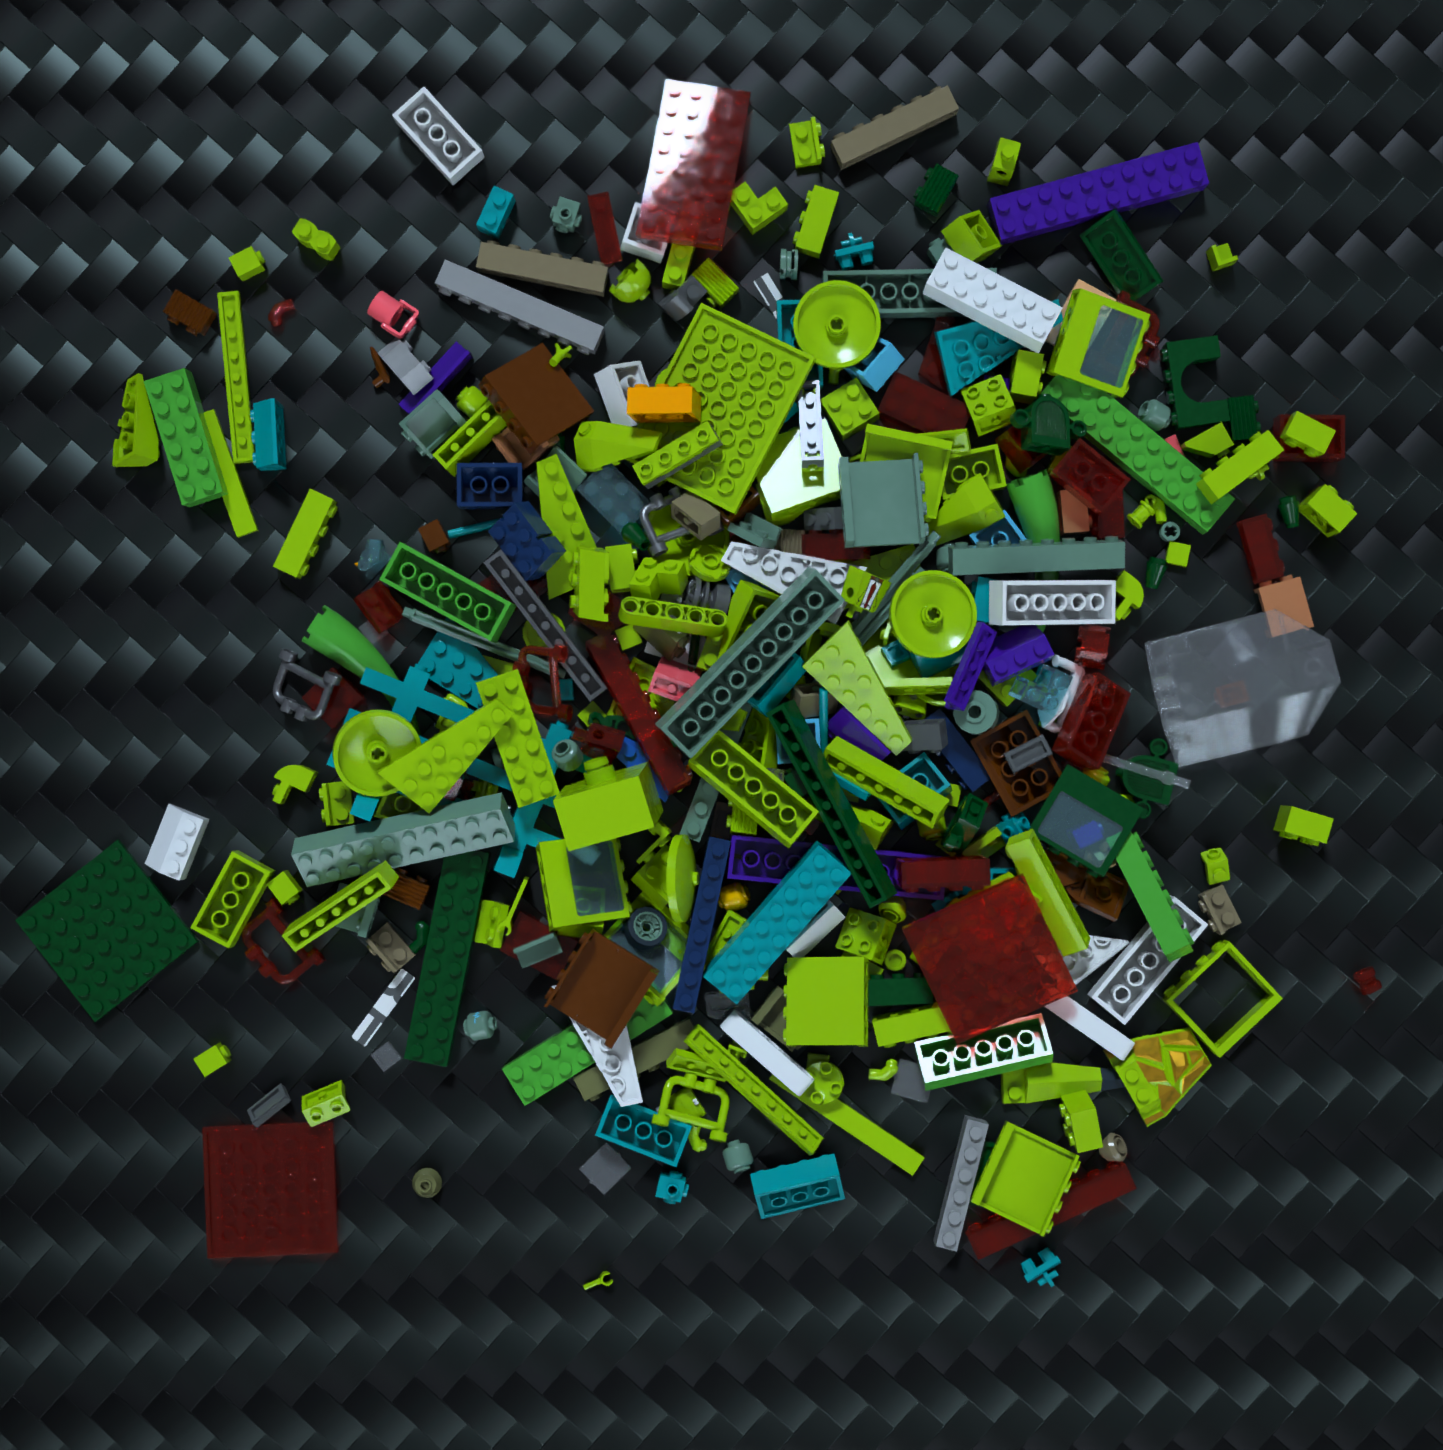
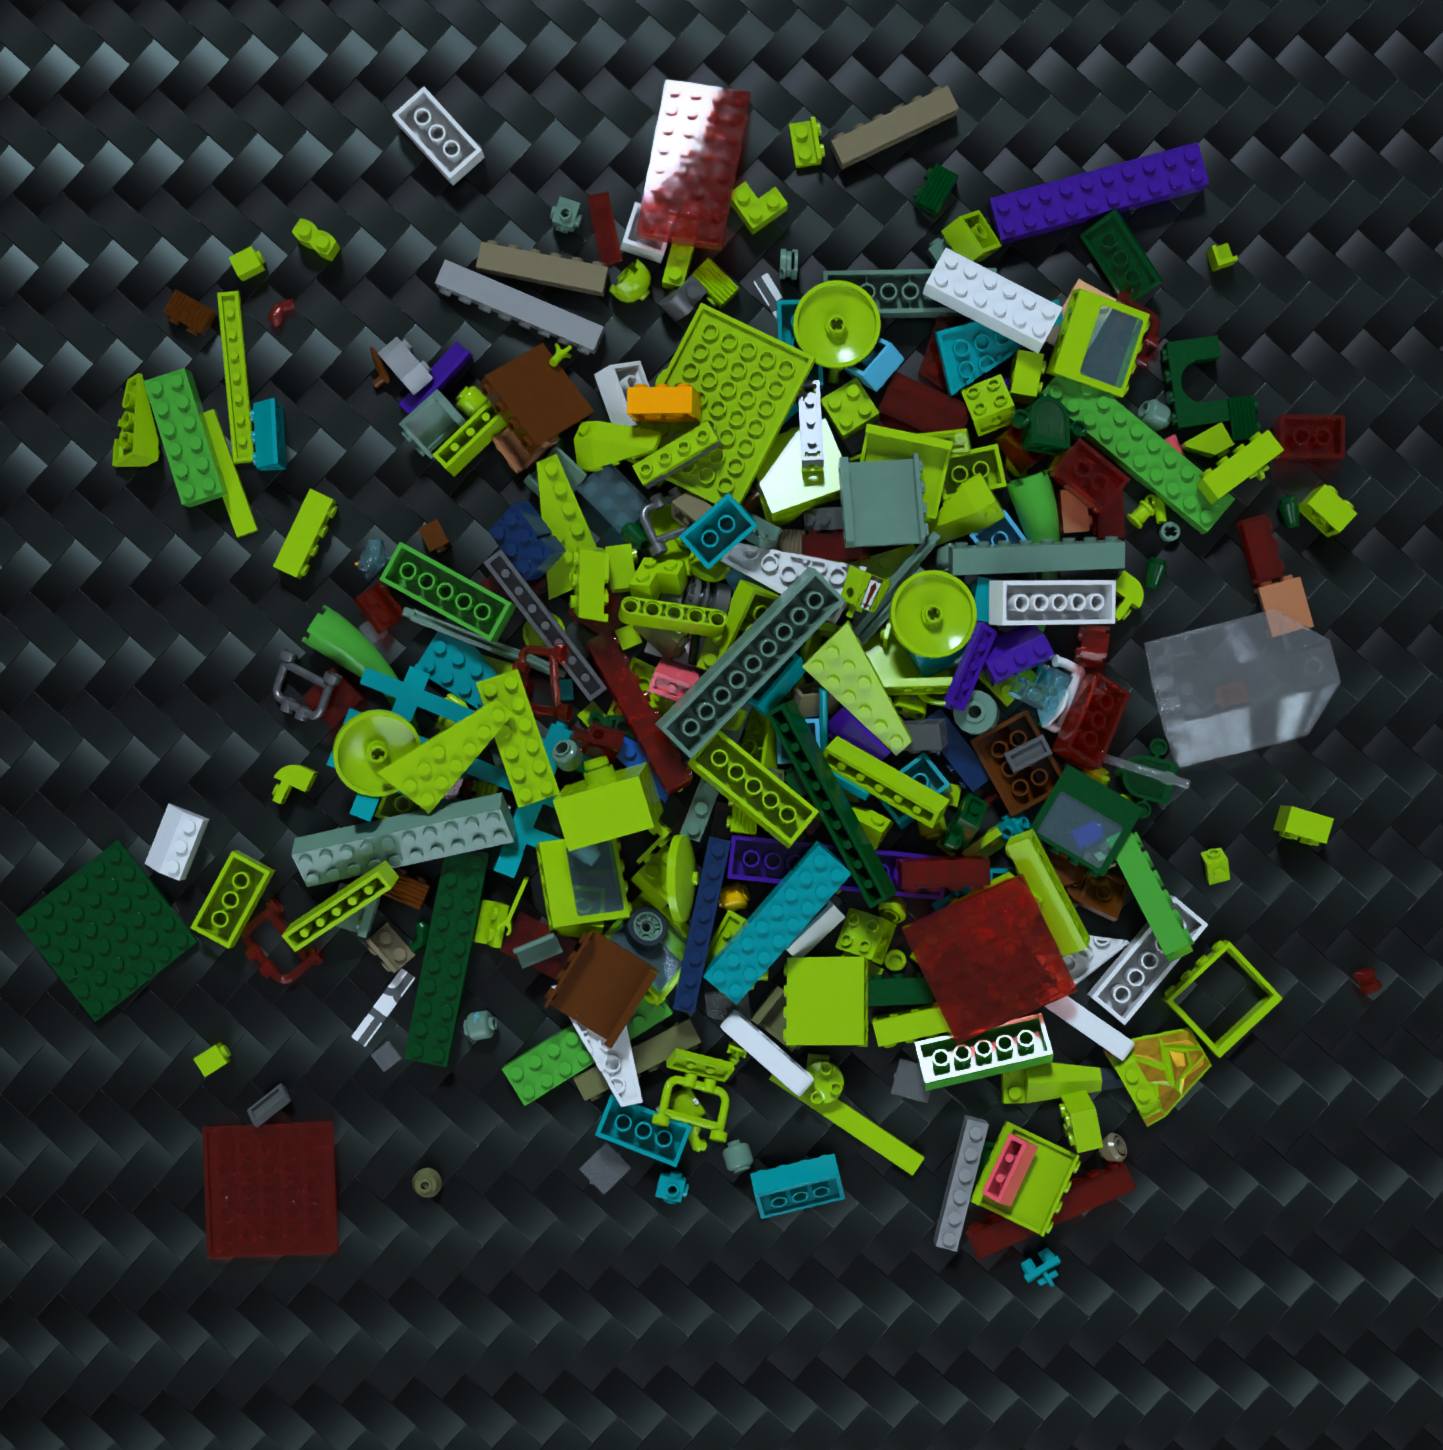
lime brick [266,870,303,905] -> none
lime bracket [302,1080,350,1127] -> none
lime bracket [319,781,356,827] -> none
coral piece [367,291,419,339] -> none
teal bar [448,517,504,539] -> none
dark blue slope [457,463,524,509] -> none
teal brick [476,186,516,239] -> none
lime hand [583,1271,613,1290] -> none
lime tile [684,1024,824,1156] -> none
lime brick [792,185,839,259] -> none
teal hips [834,232,874,271] -> none
lime arm [868,1059,898,1081] -> none
teal tile [881,640,911,668] -> none
lime torso [987,138,1021,186] -> none
lime tile [1165,541,1191,567] -> none
dark tan bracket [1198,884,1242,935] -> none
lime brick [1280,411,1336,458] -> none
none -> teal slope [679,492,758,569]
none -> coral brick [982,1134,1039,1206]

